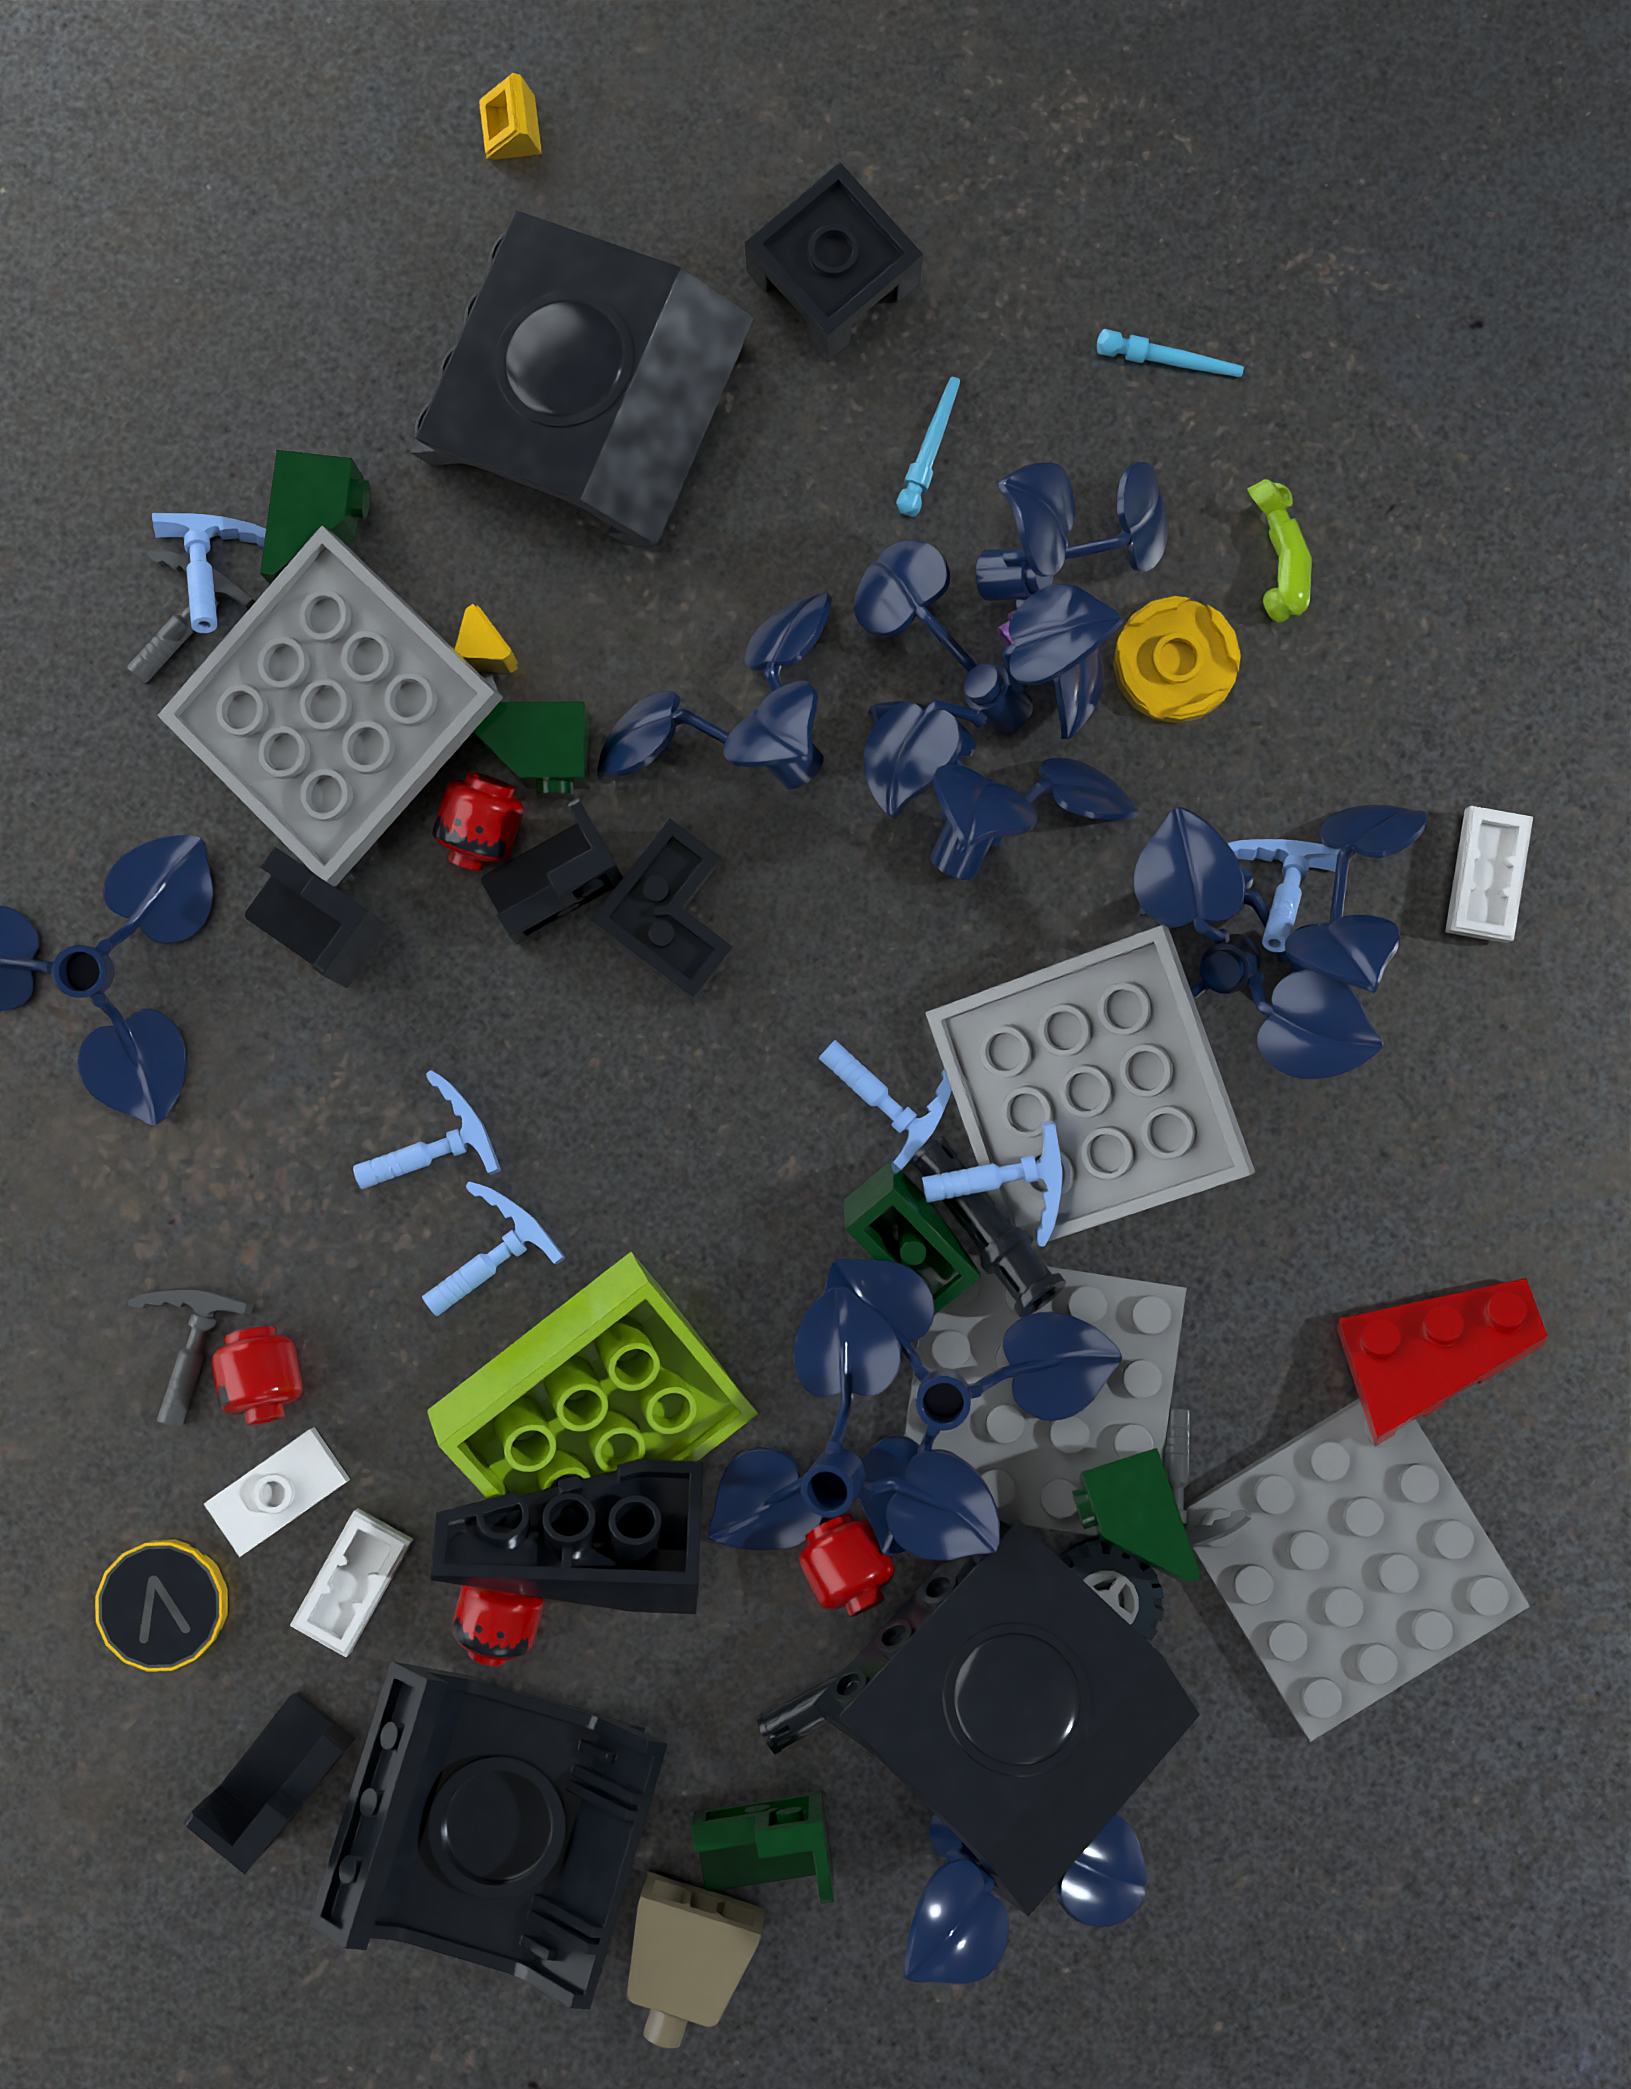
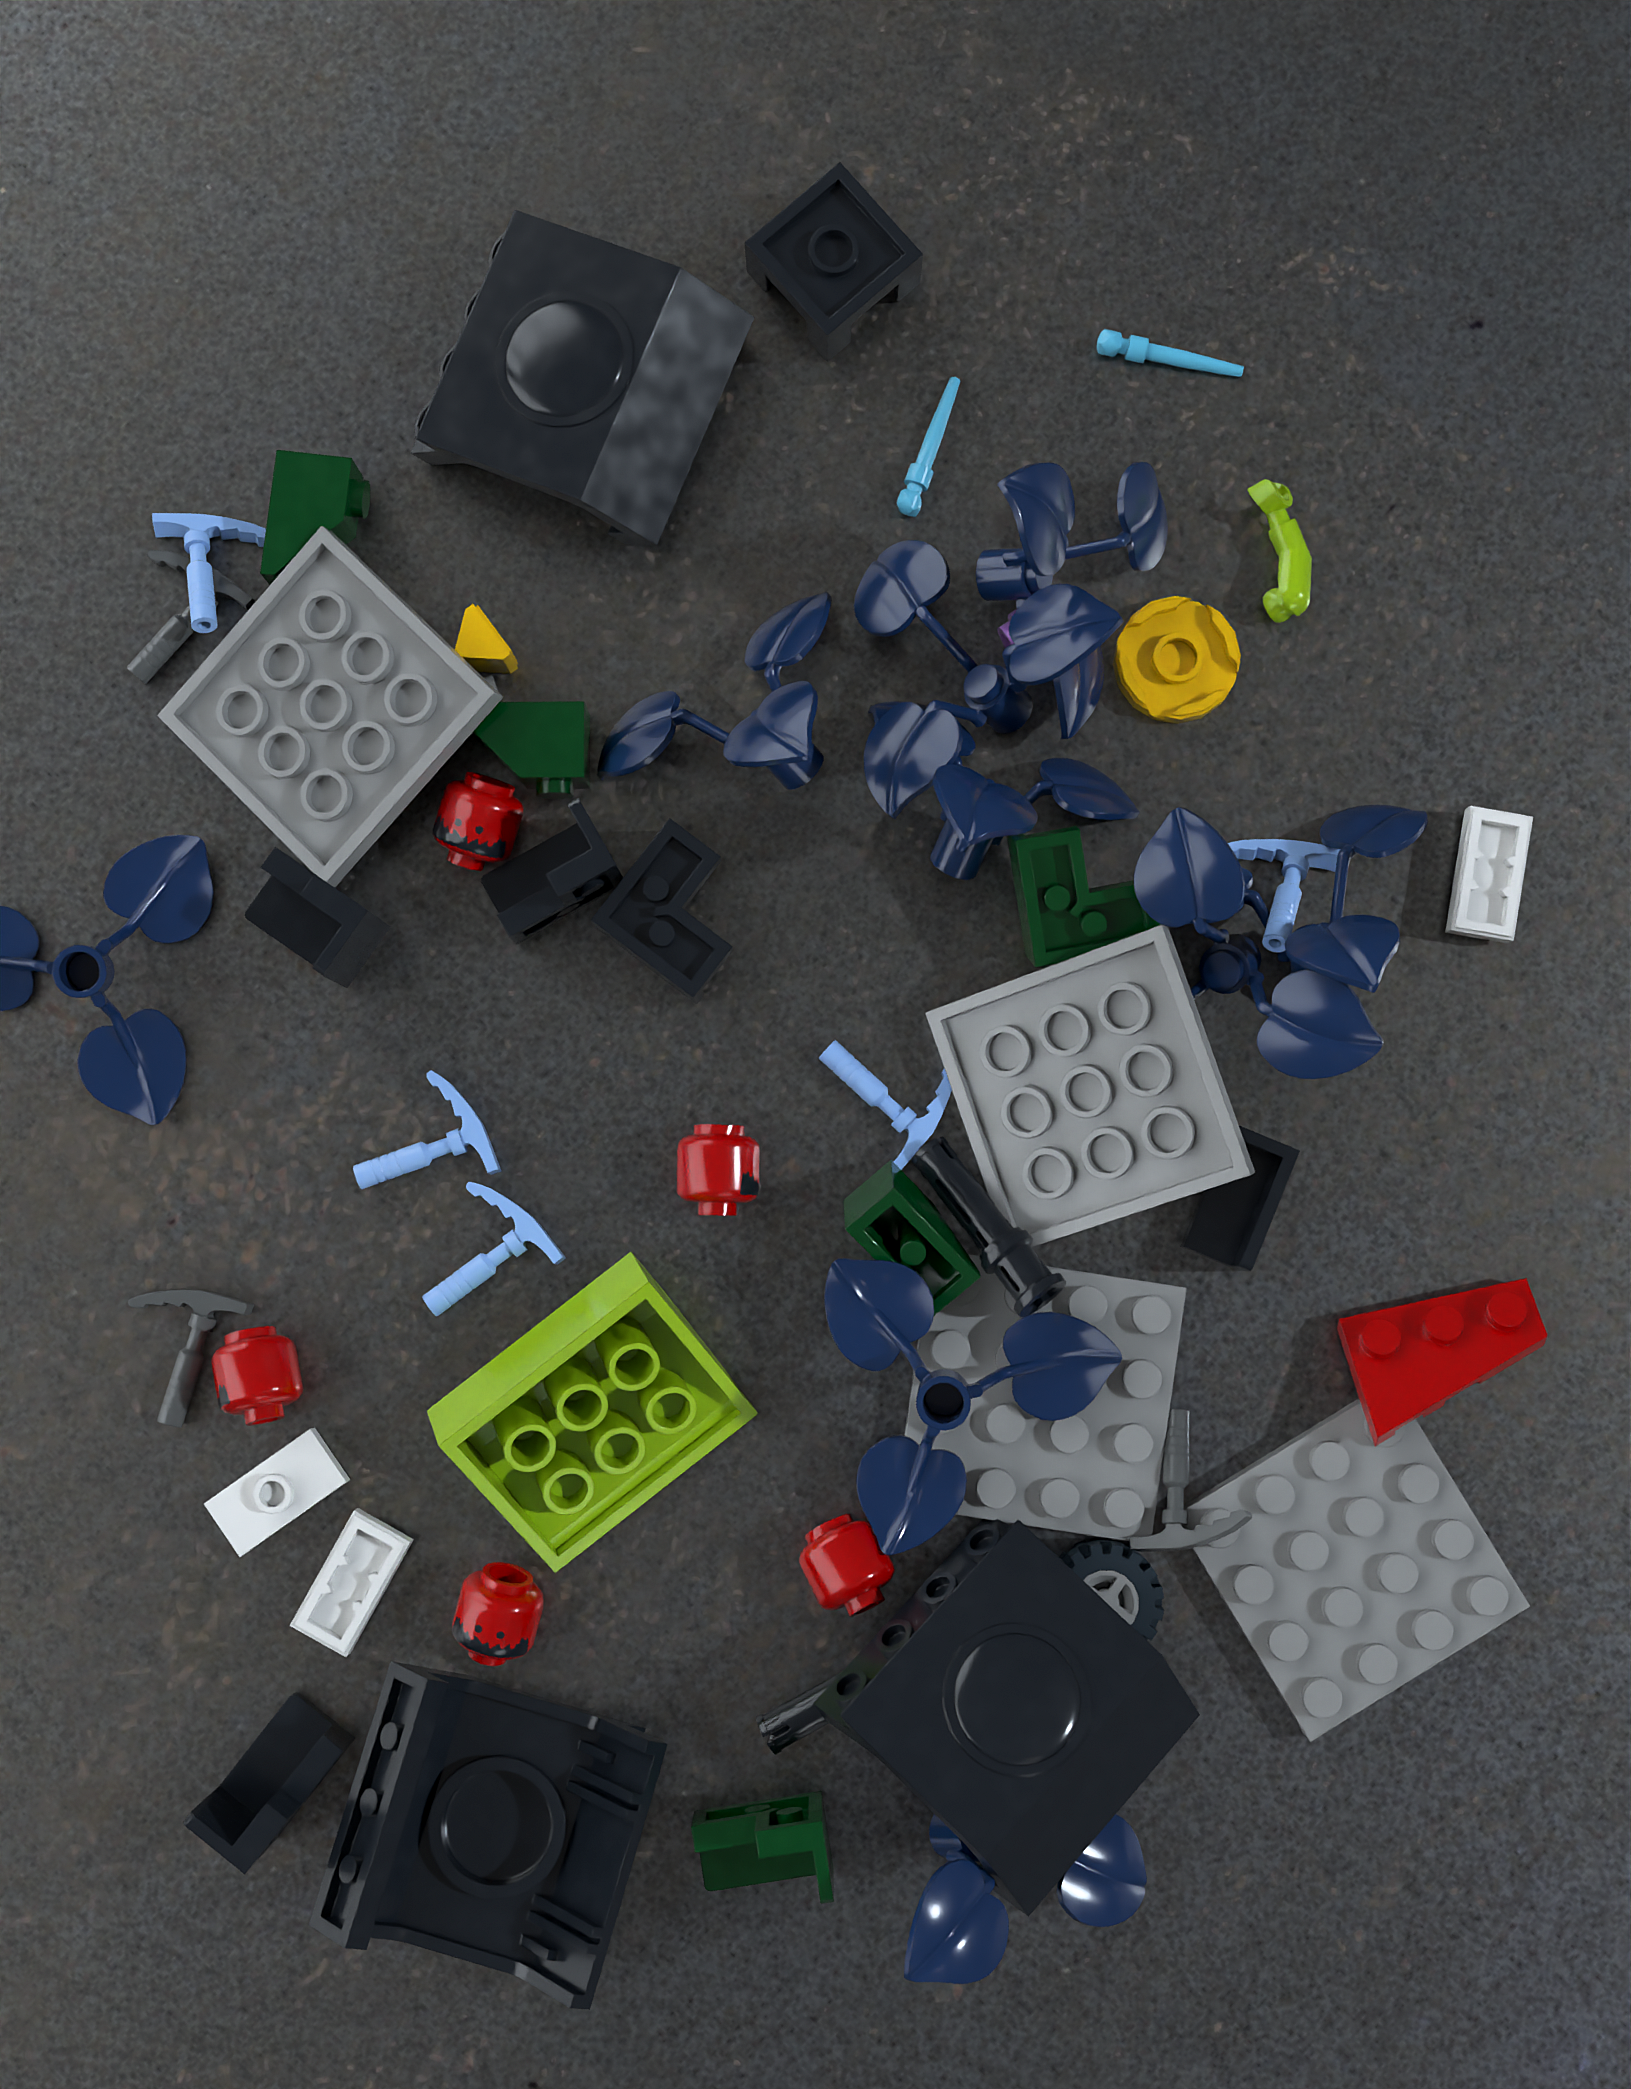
black tile [95,1539,228,1672] -> none
black wedge [430,1459,703,1614] -> none
yellow slope [479,73,542,160] -> none
dark tan torso [627,1872,765,2048] -> none
dark blue plant [708,1286,1000,1560] -> none
light blue piece [922,1121,1062,1247] -> none
dark green slope [1072,1448,1201,1584] -> none
none -> red head [677,1124,760,1216]
none -> dark green panel [1007,826,1160,967]
none -> black panel [1180,1125,1300,1271]

